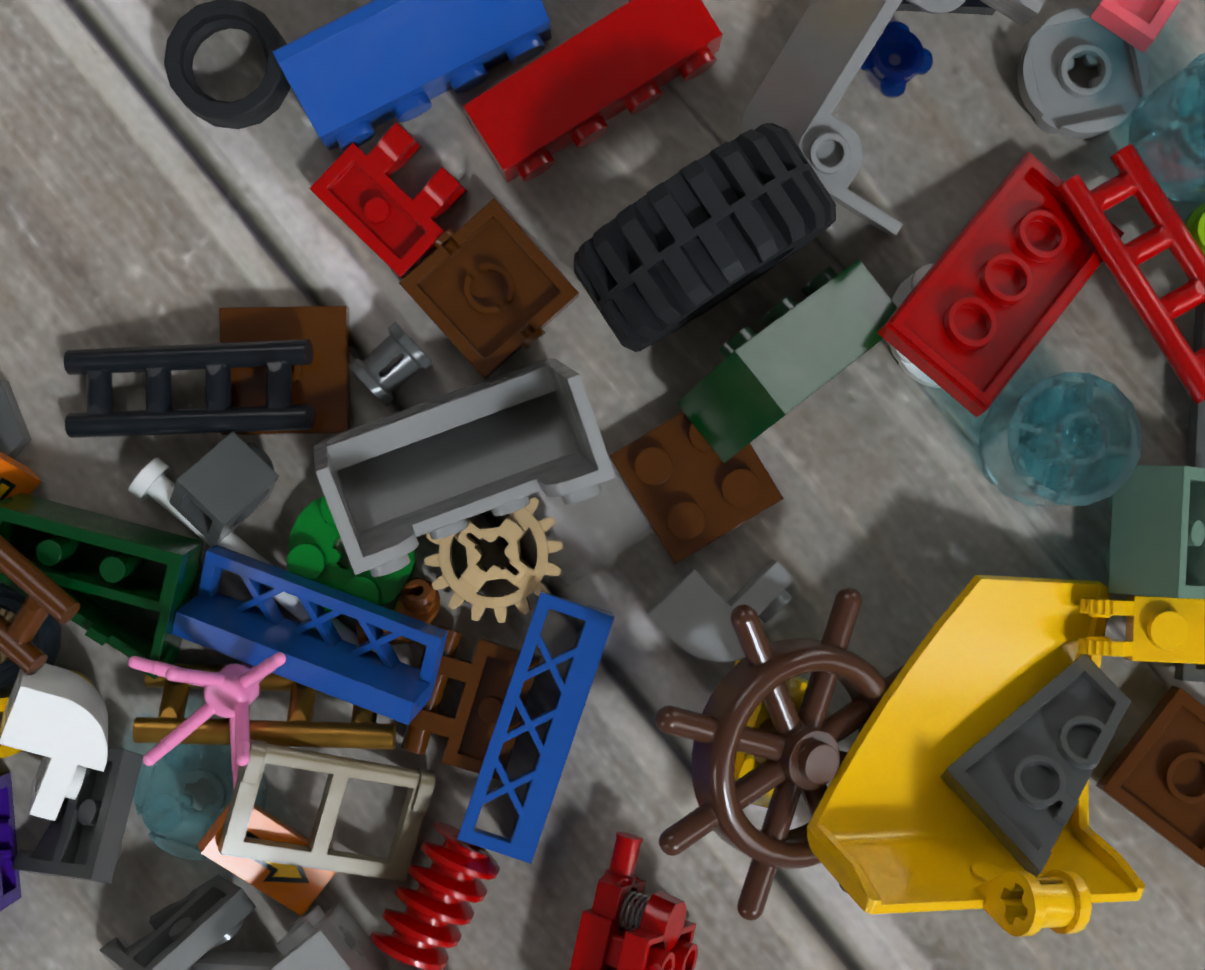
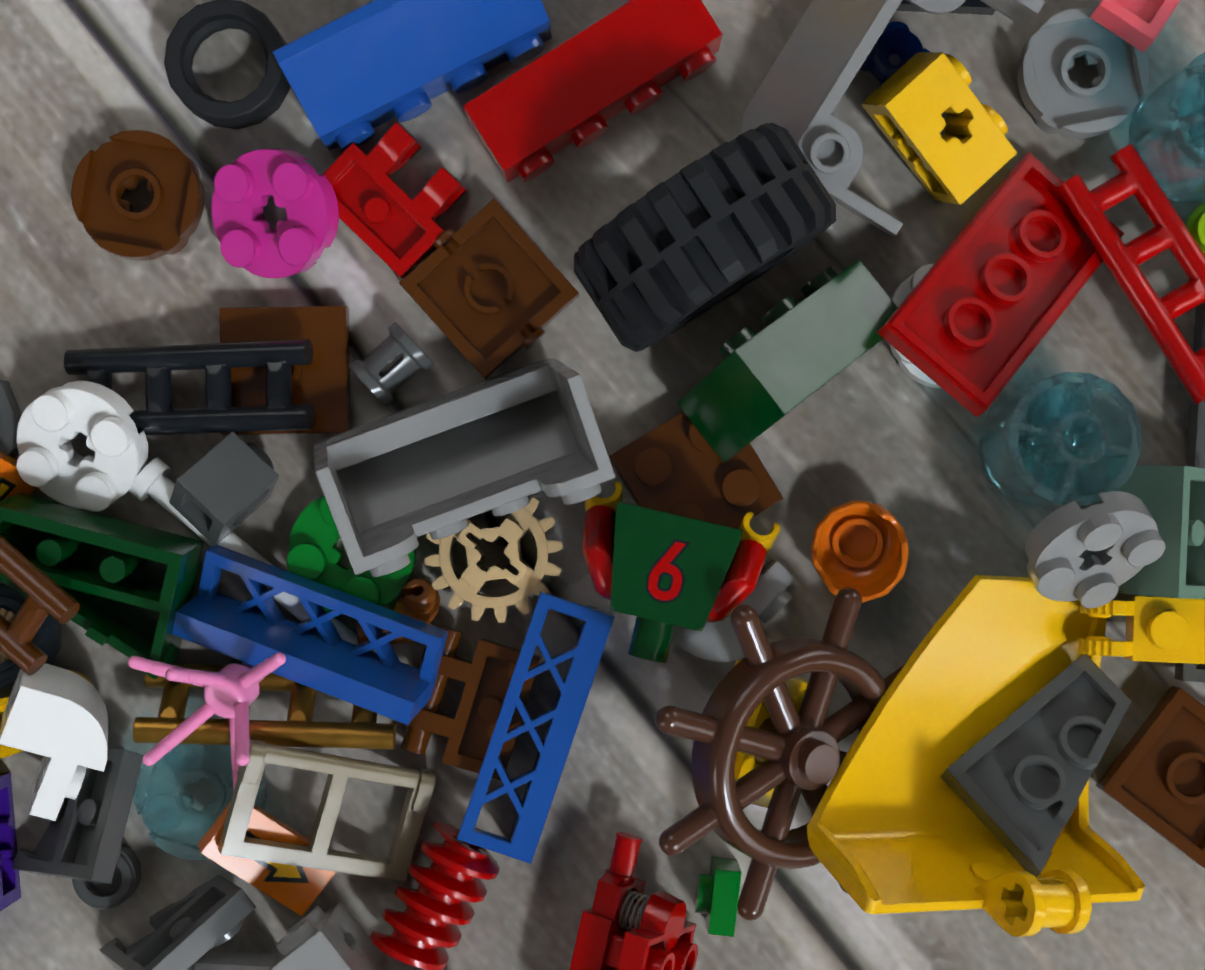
none -> white plate [16,380,149,512]
none -> reddish brown plate [71,130,204,261]
none -> dark grey tile [72,844,141,909]
none -> dark pink plate [211,148,339,278]
none -> dark green torso [581,481,780,663]
none -> green plate [695,857,741,937]
none -> orange hair [811,500,909,603]
none -> yellow brick [861,52,1017,205]
none -> light grey plate [1024,491,1166,608]

